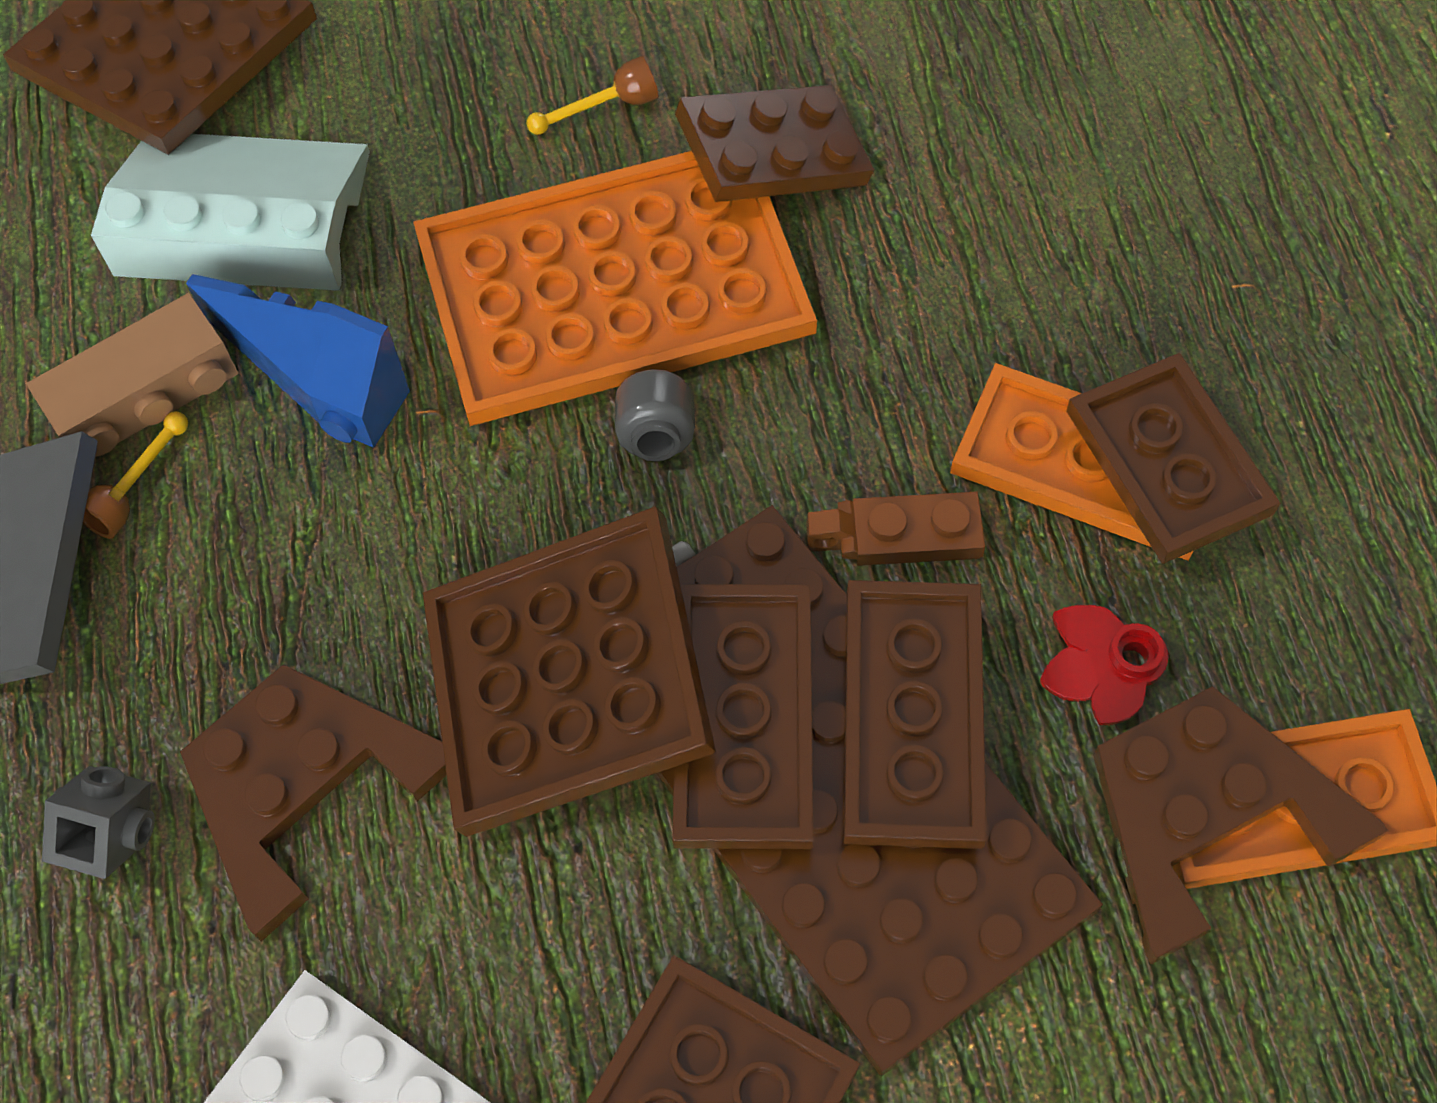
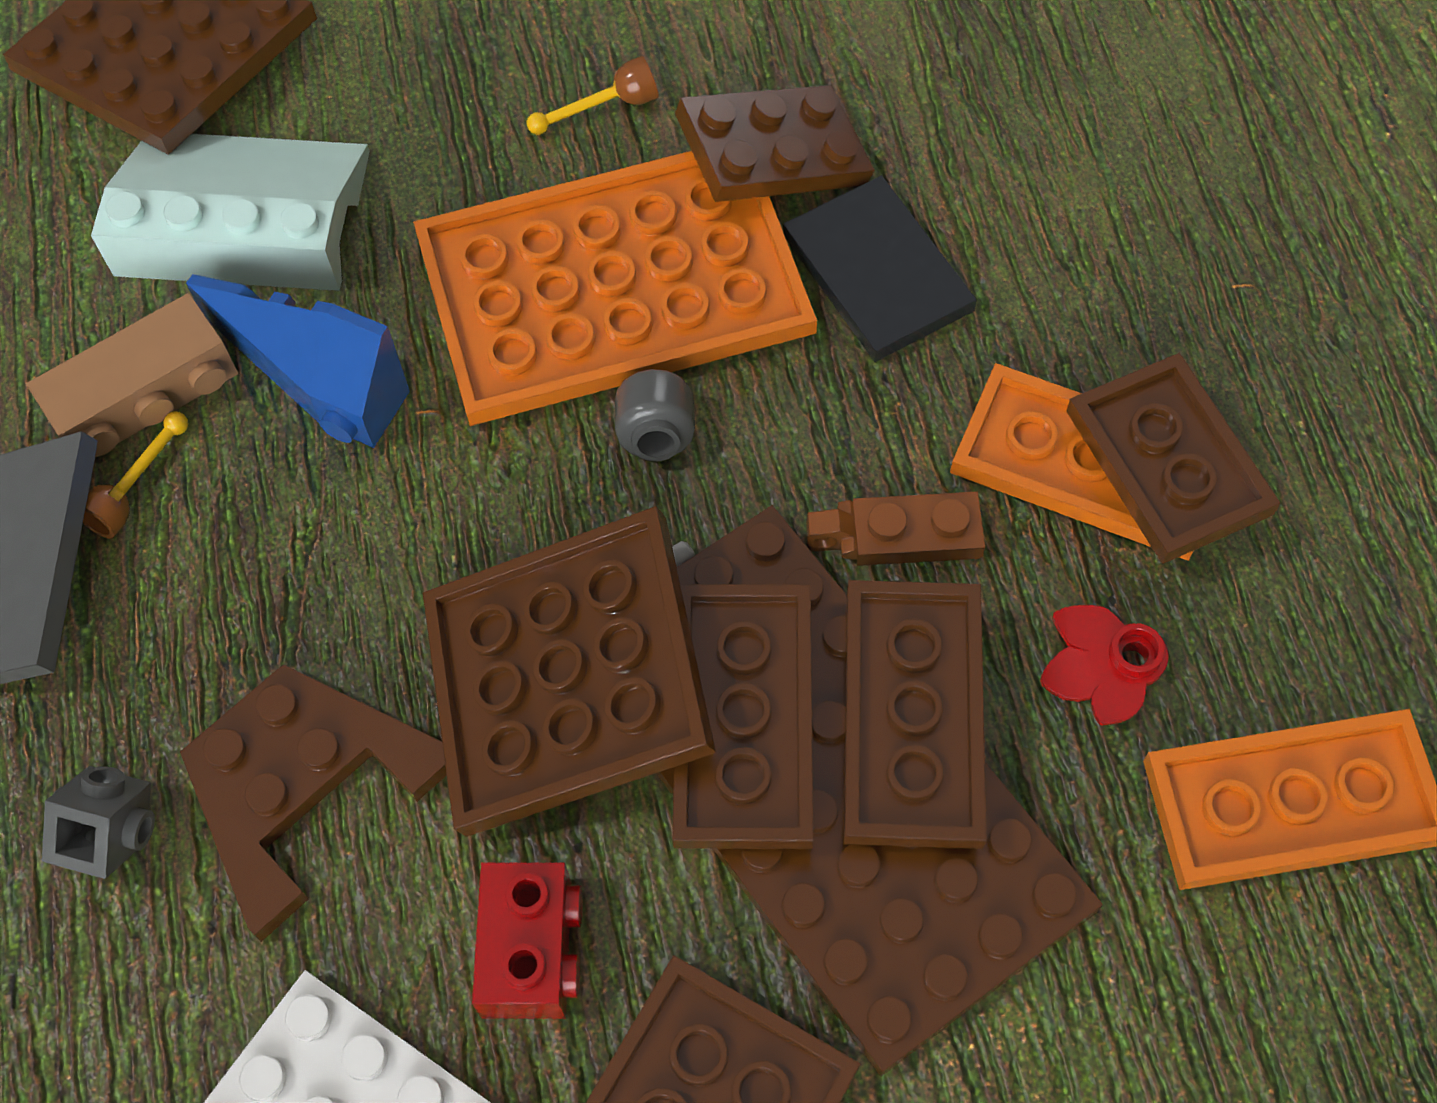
reddish brown wing [1093,686,1388,965] -> none
none -> red brick [472,863,583,1019]
none -> black tile [783,176,977,362]

